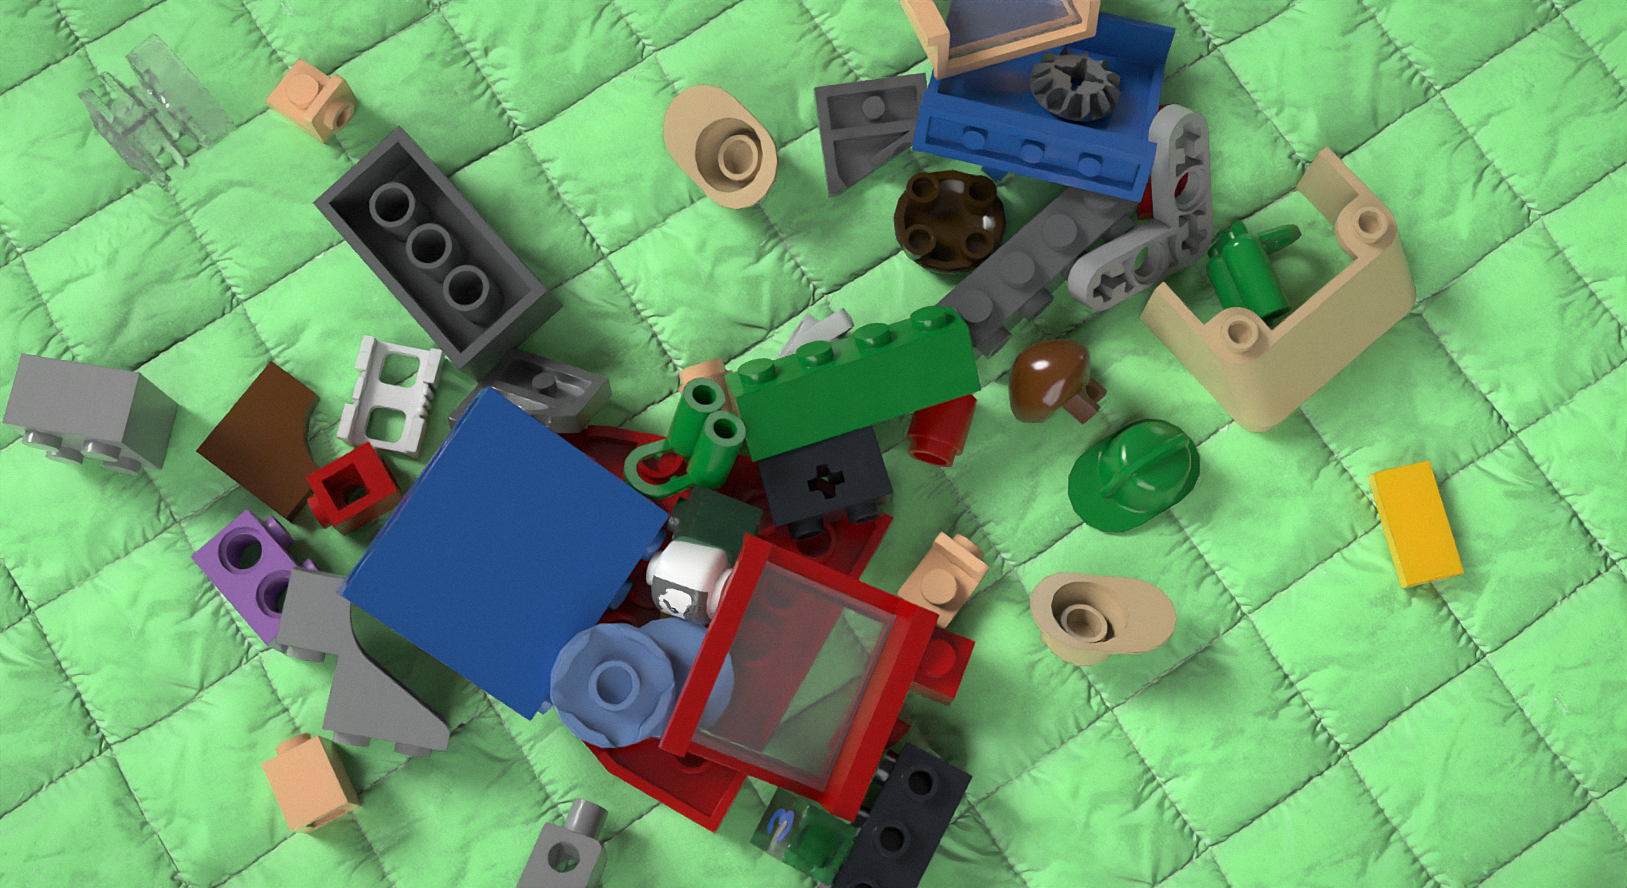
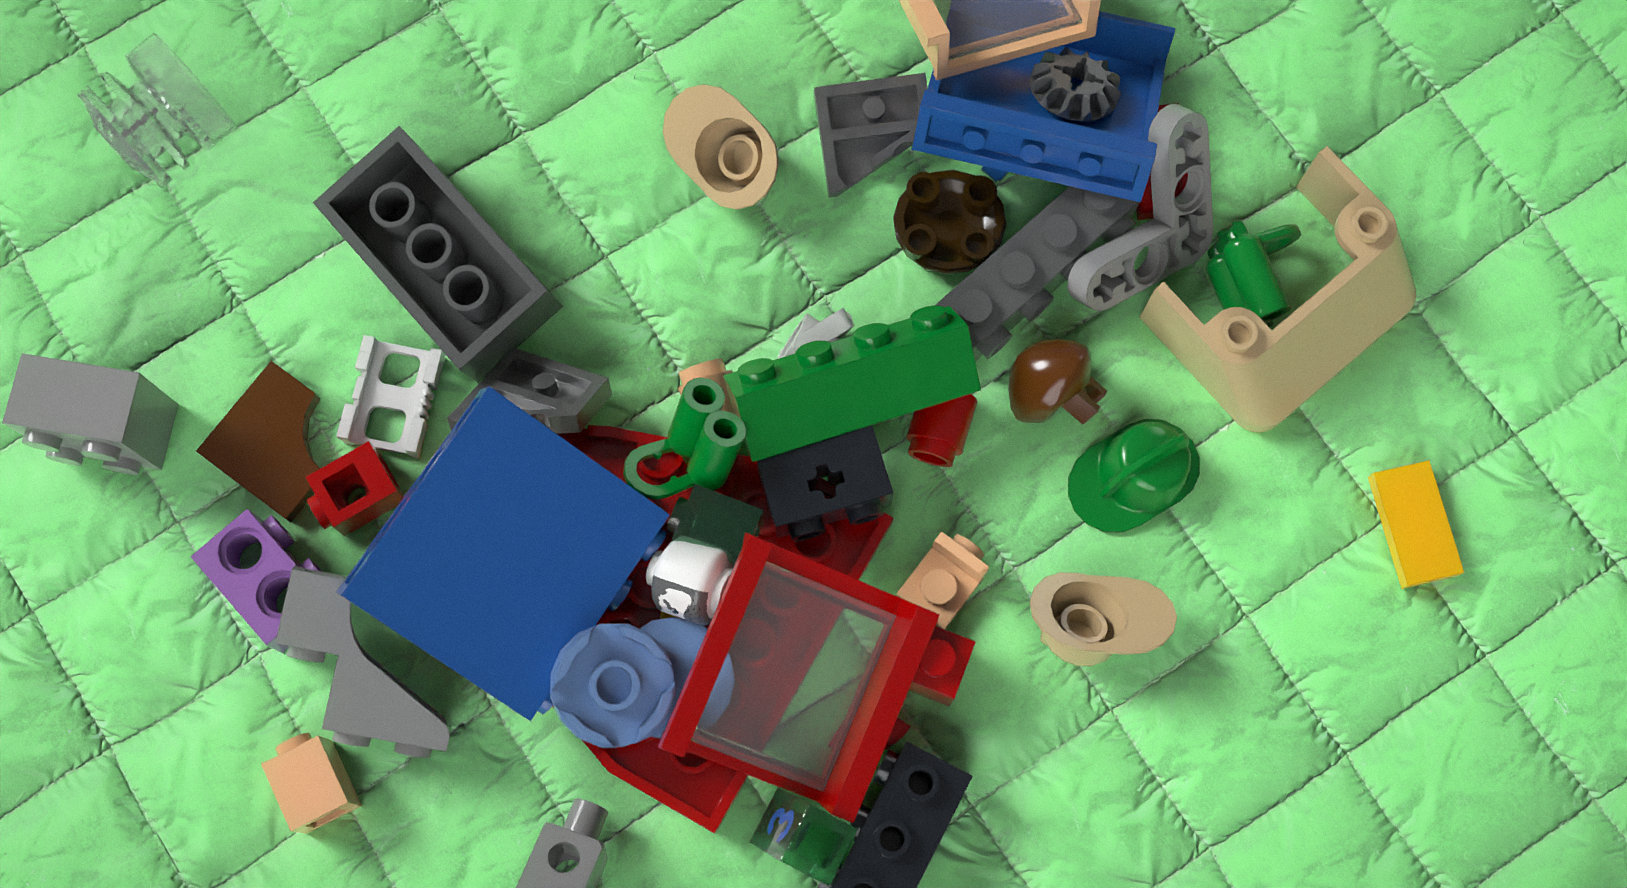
light nougat bracket [266,58,358,144] -> none

